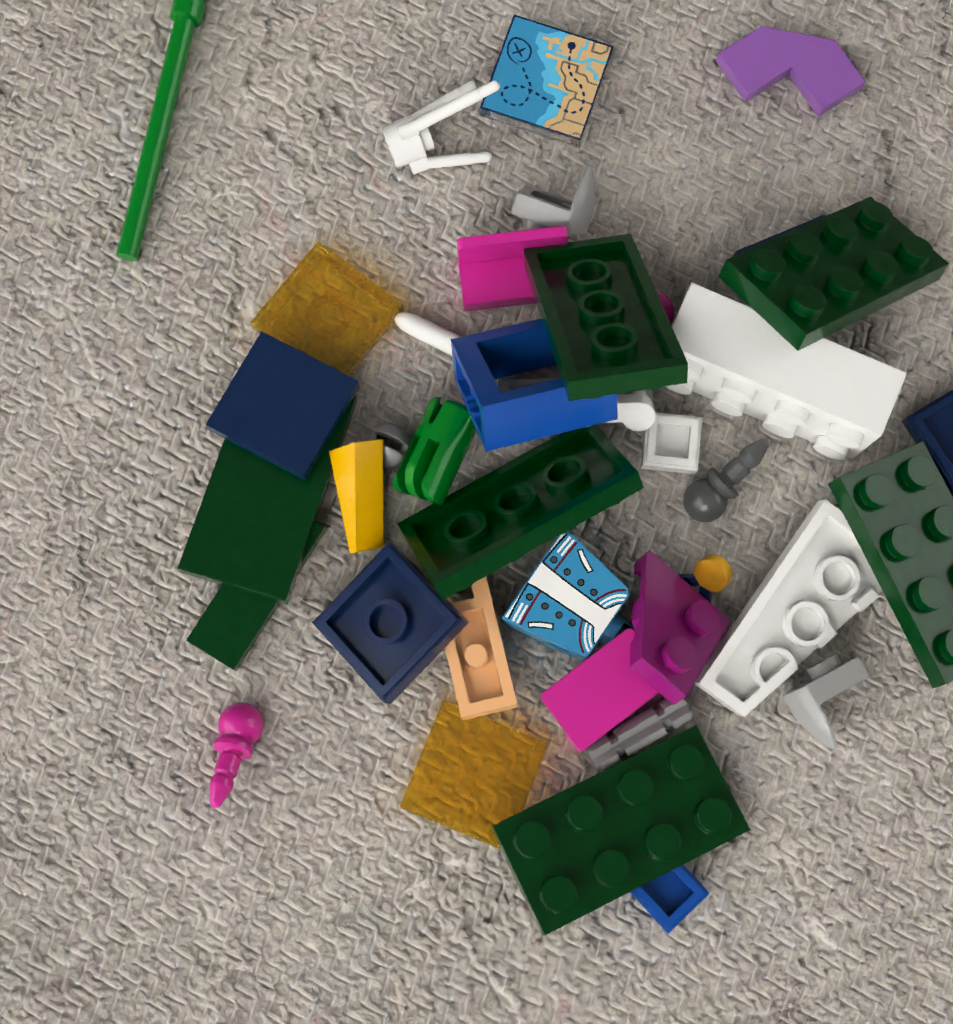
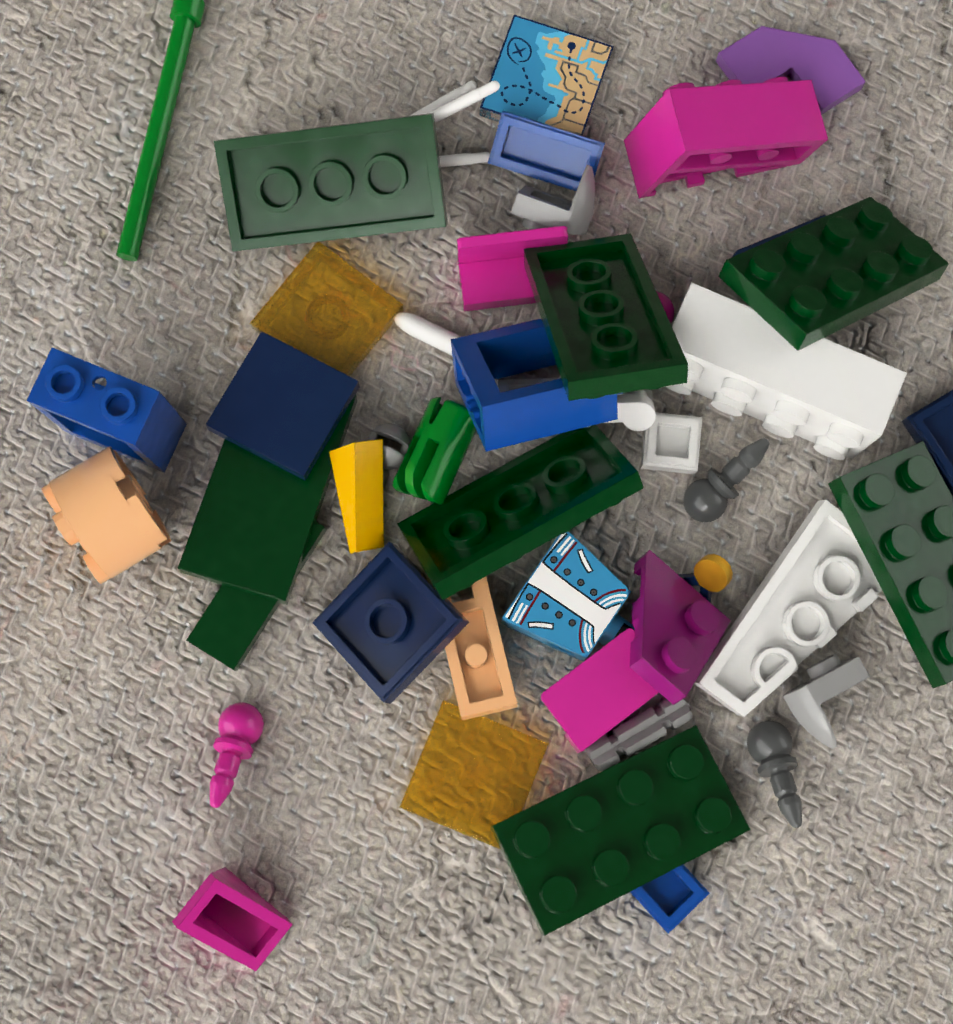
none -> blue window [27,348,187,473]
none -> light nougat brick [41,446,172,584]
none -> dark pink slope [172,867,293,971]
none -> dark green plate [214,113,448,252]
none -> tile [488,111,605,191]
none -> dark pink wedge [624,77,828,199]
none -> dark grey bar [747,720,802,828]

